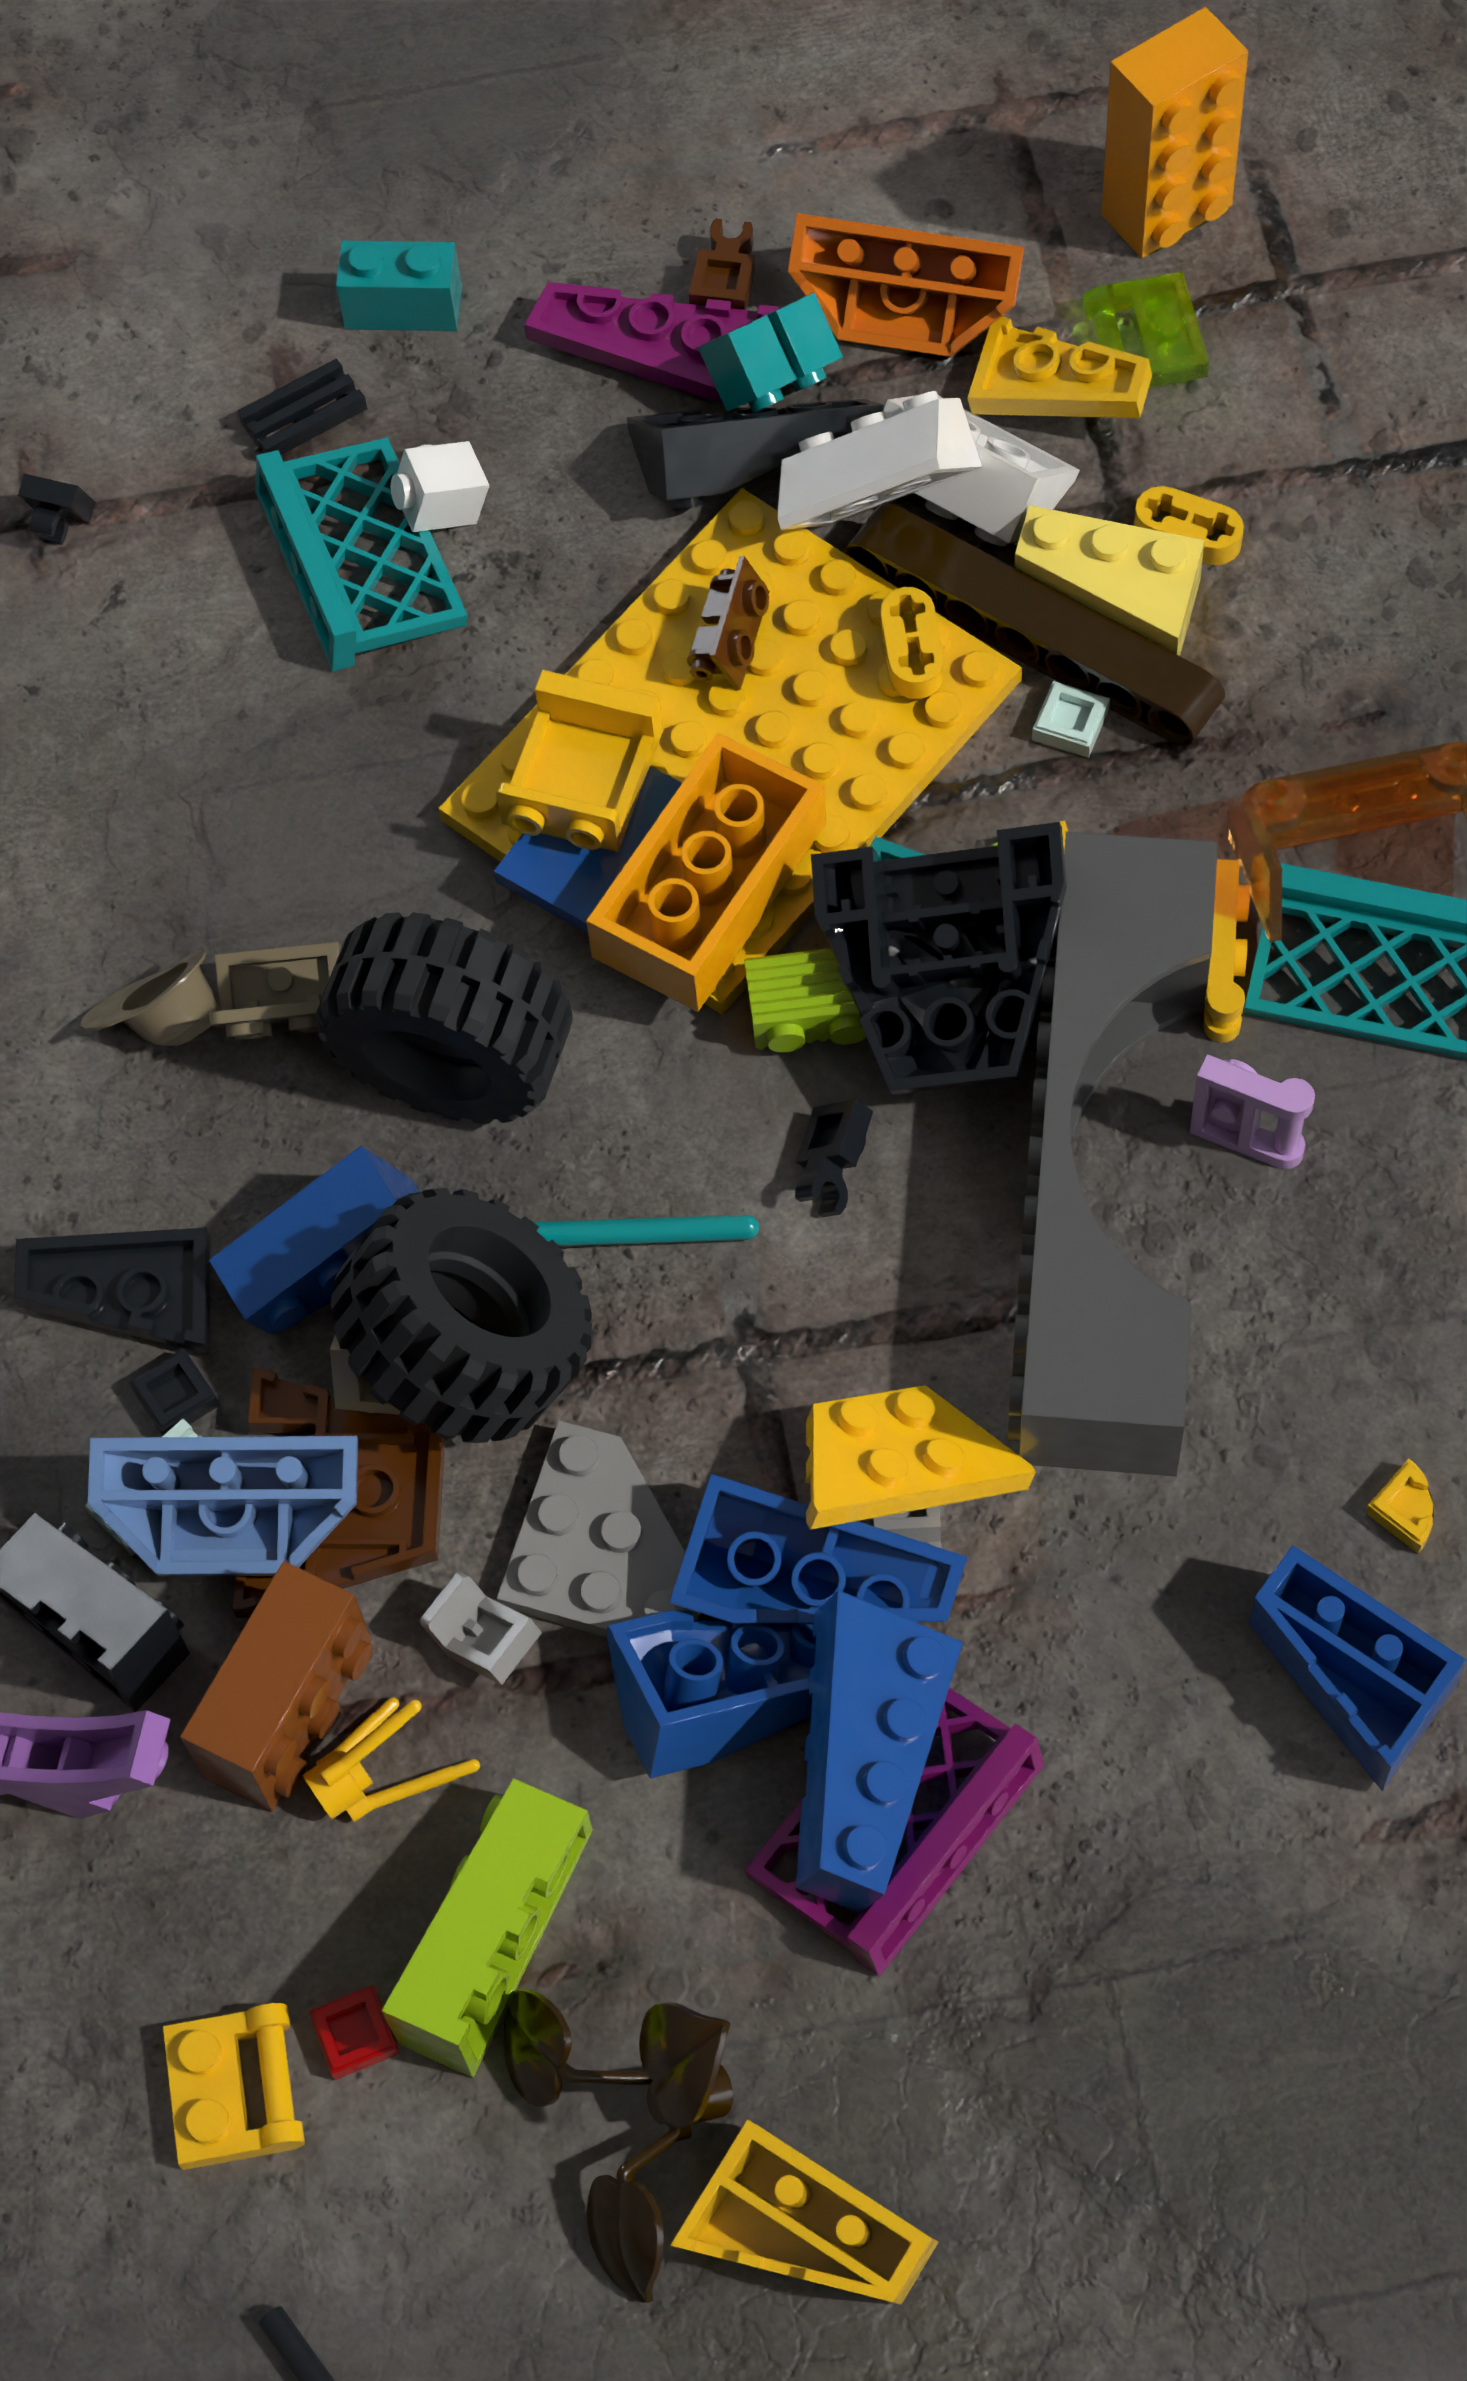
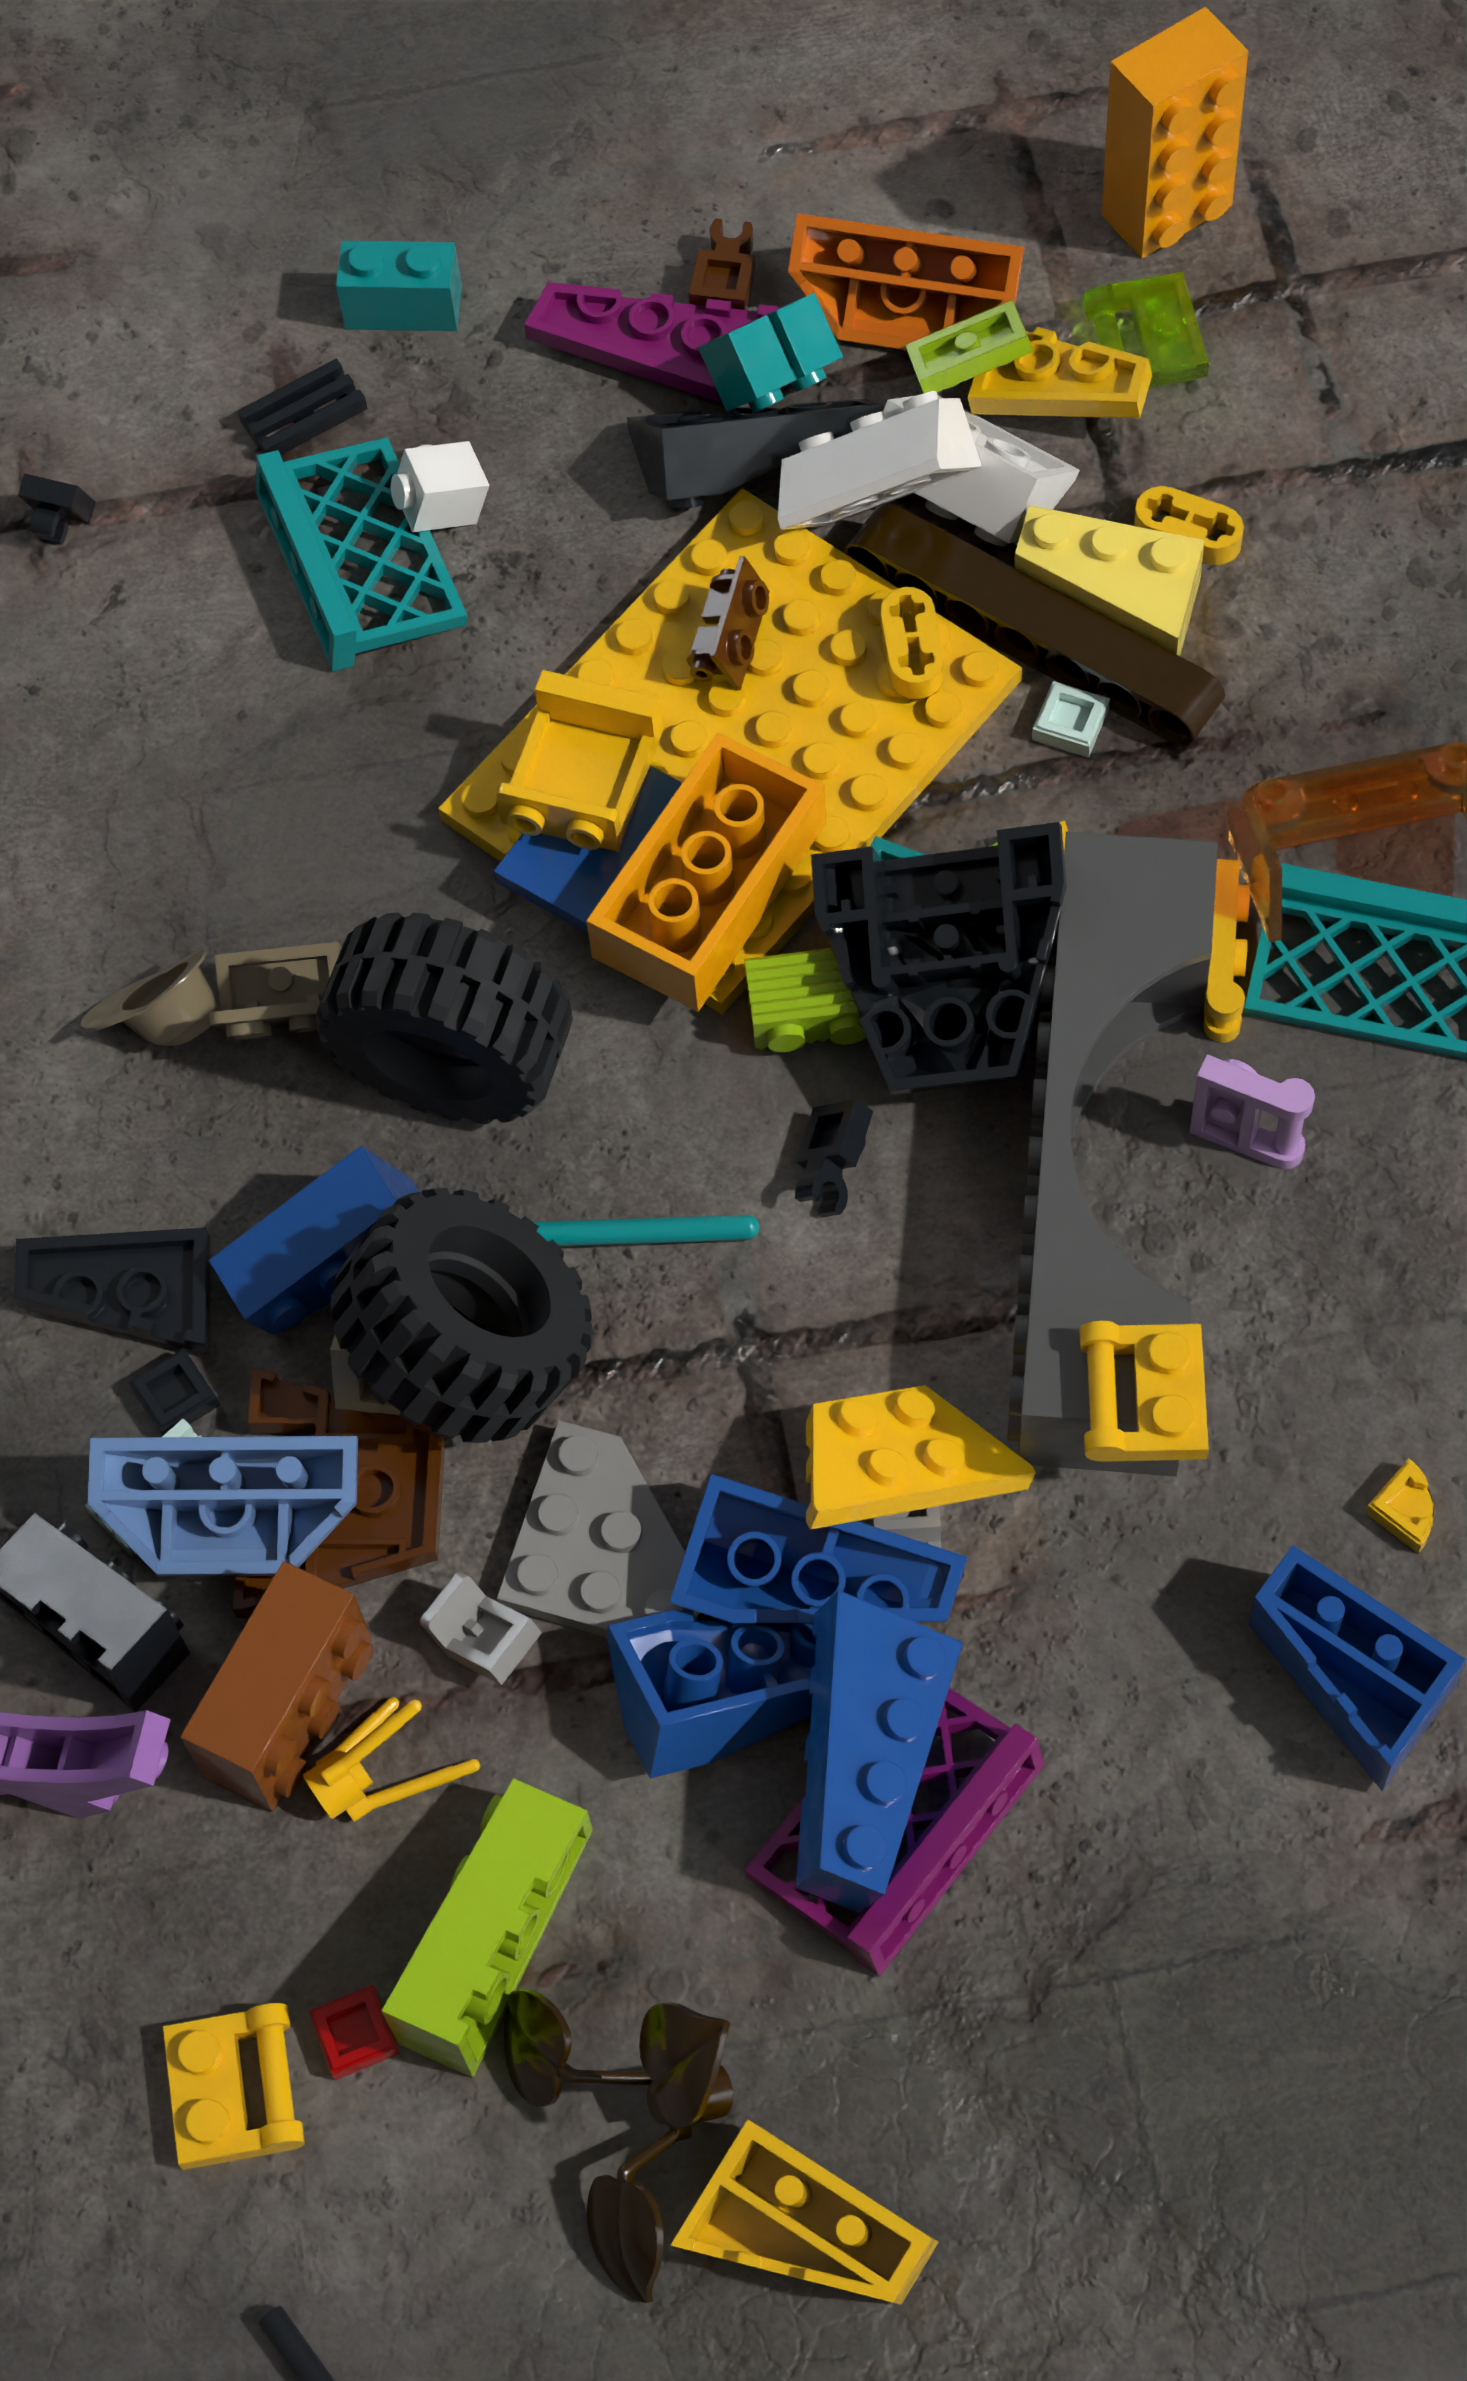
none -> lime plate [905,300,1034,393]
none -> yellow plate [1079,1321,1209,1462]

